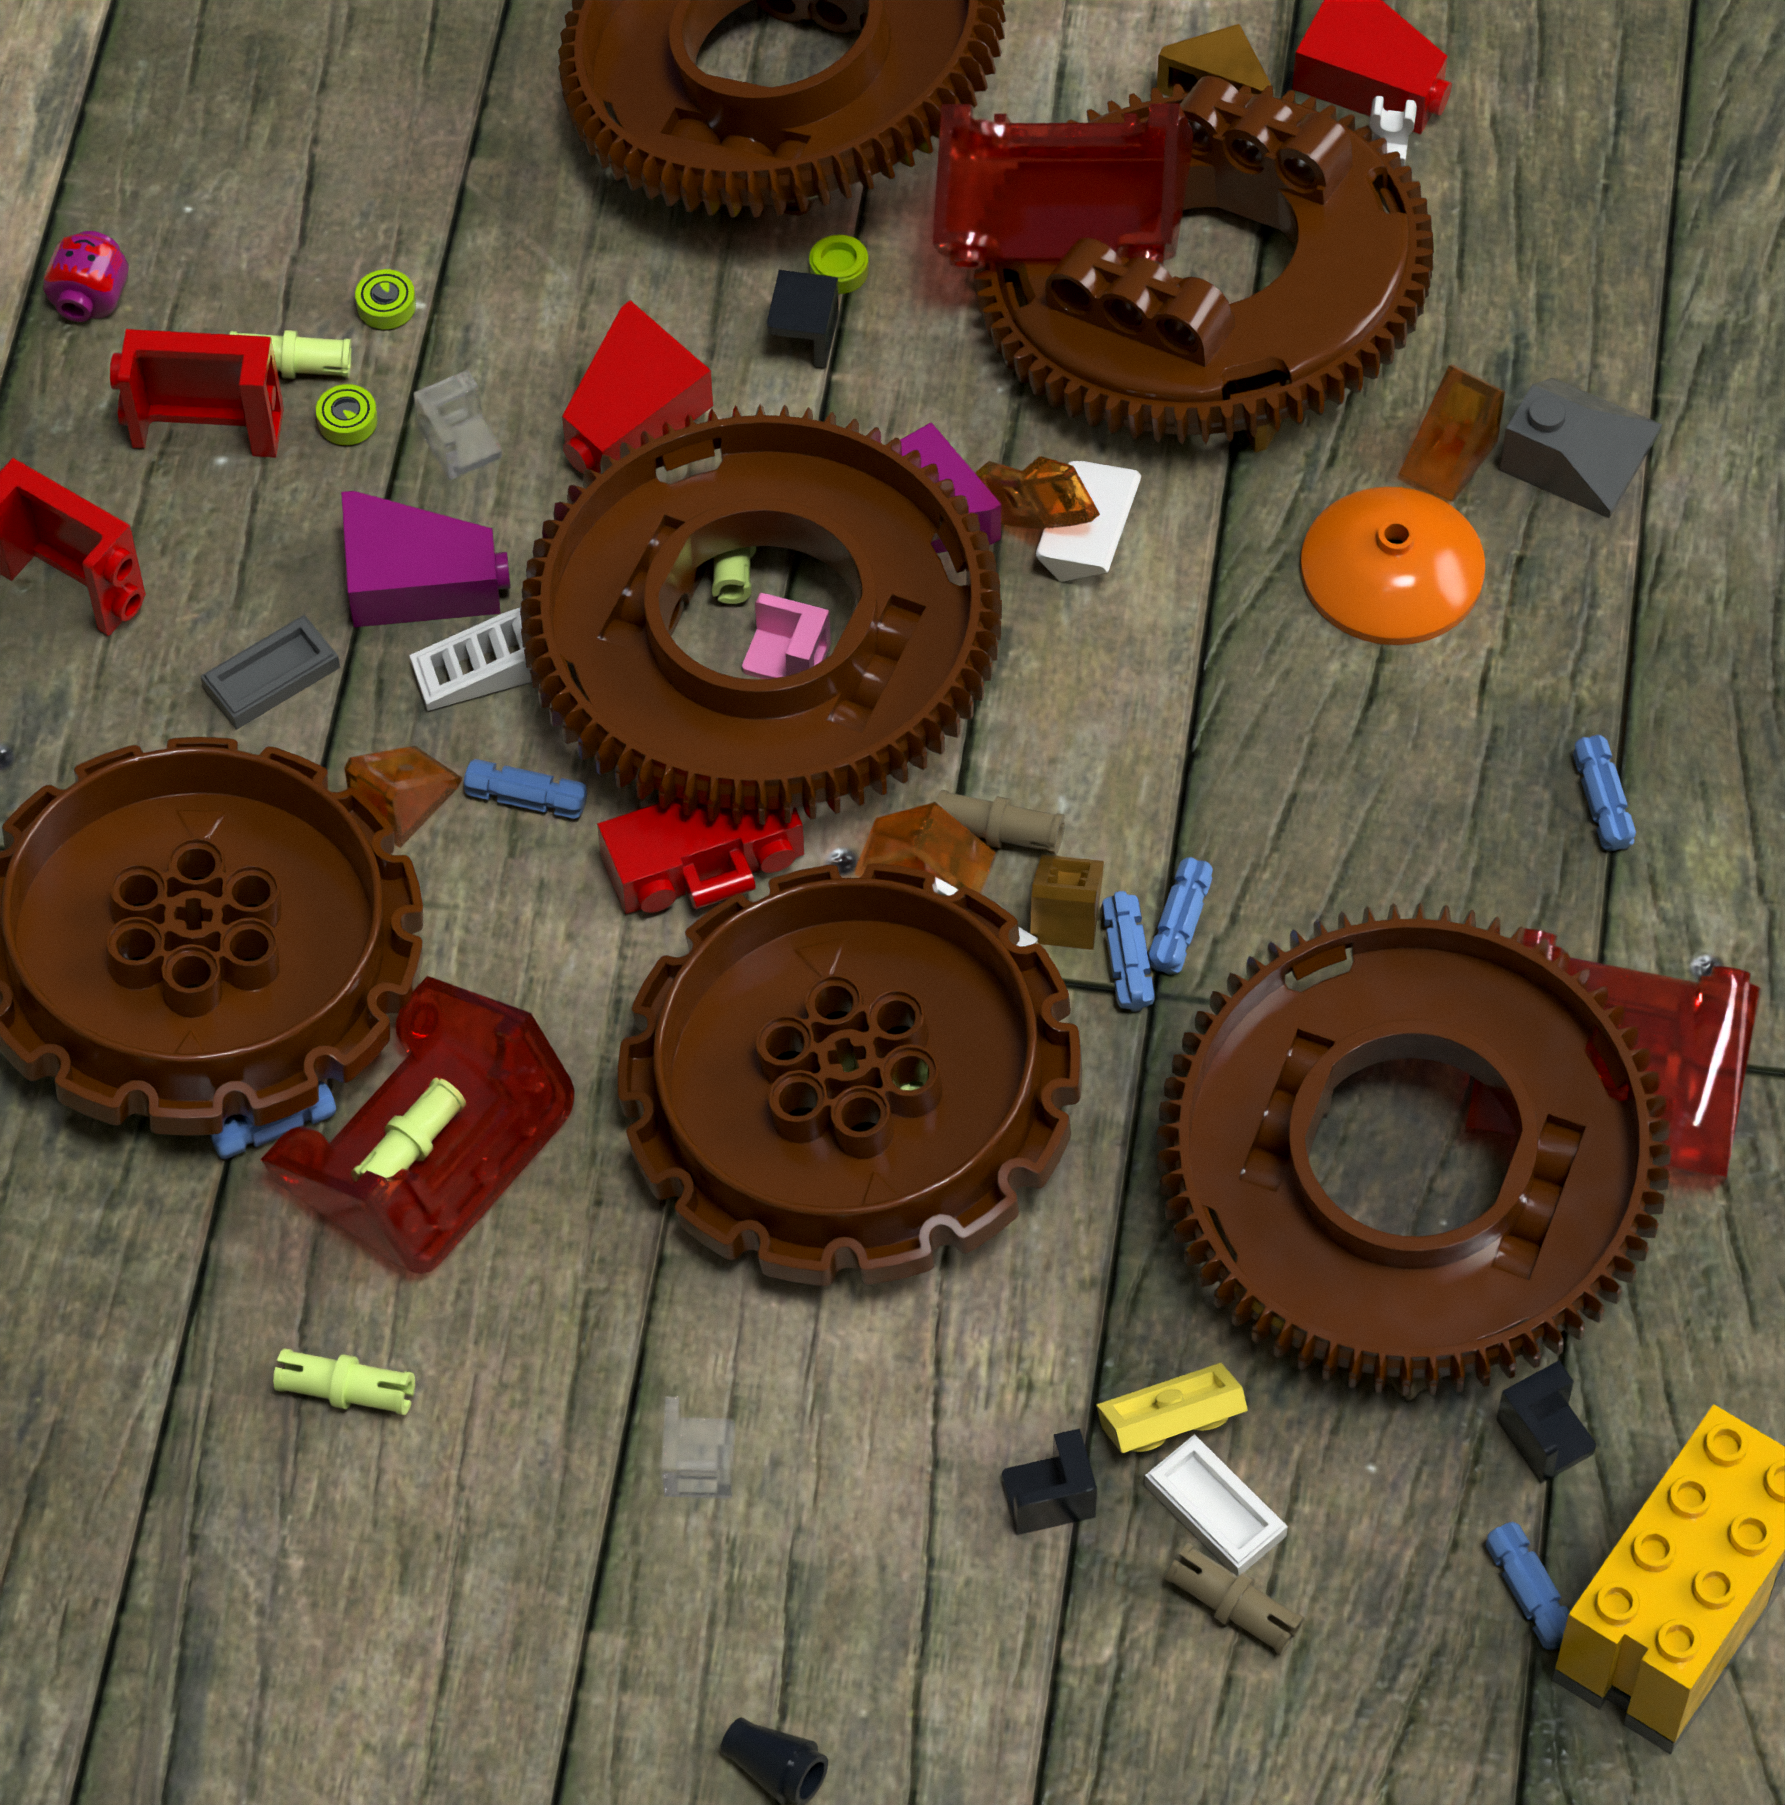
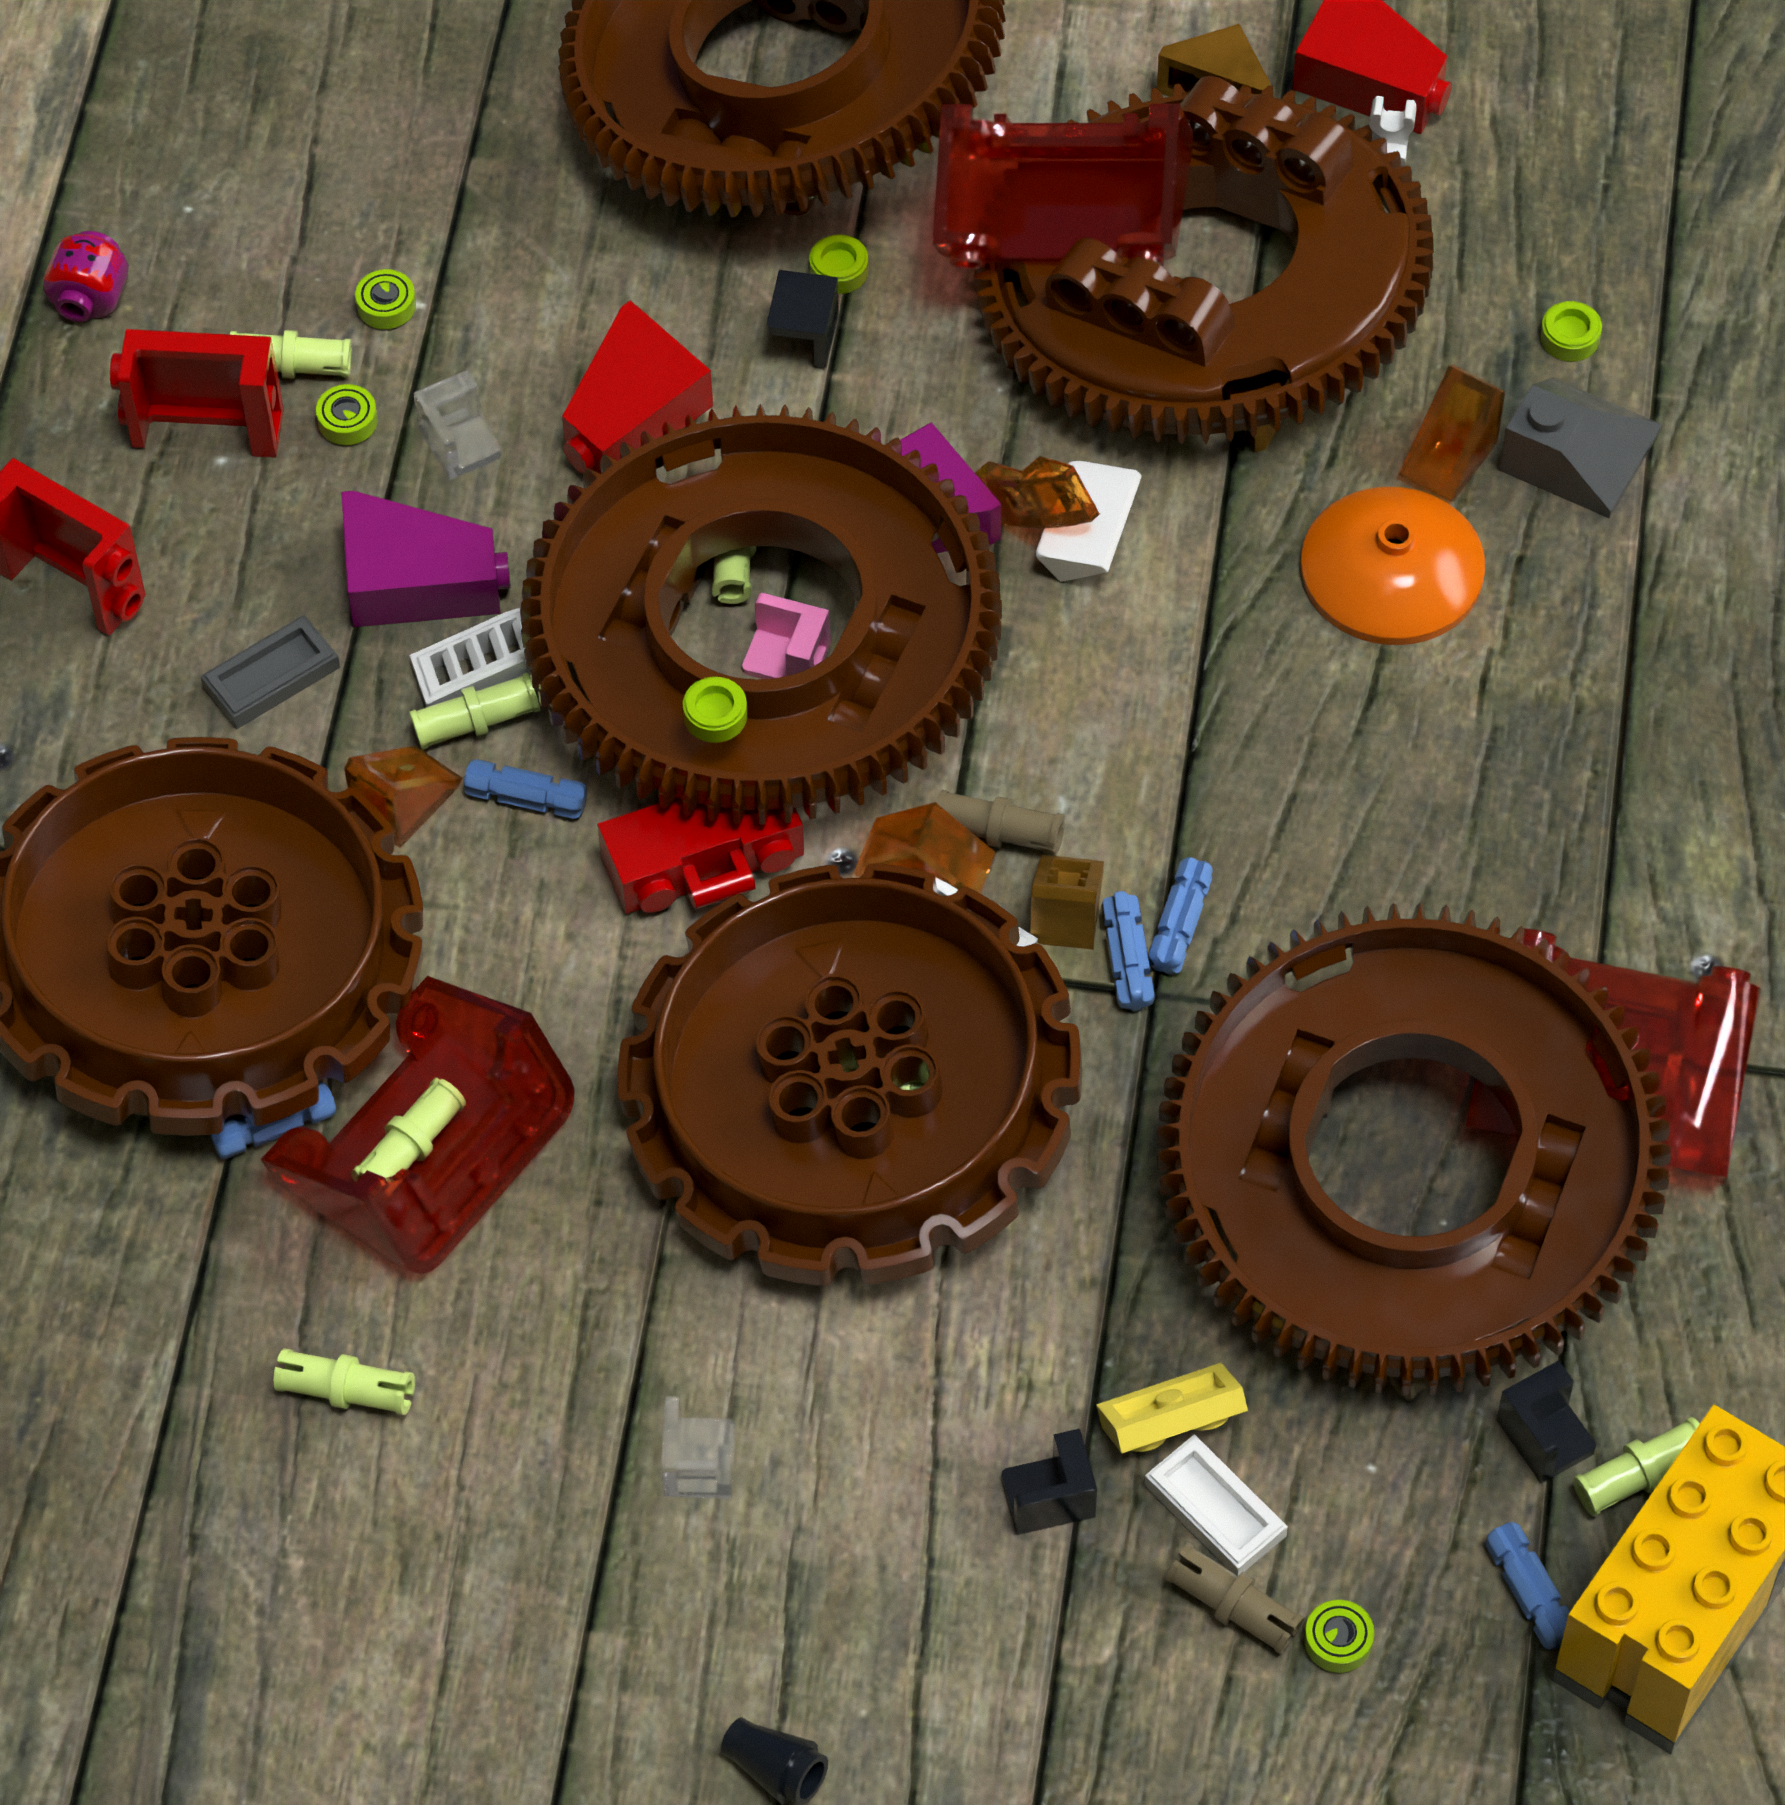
medium blue axle [1573,734,1636,851] -> none
none -> yellowish green pin [409,672,541,750]
none -> lime tile [683,677,747,743]
none -> lime tile [1304,1600,1375,1673]
none -> lime tile [1540,301,1602,362]
none -> yellowish green pin [1573,1417,1700,1517]

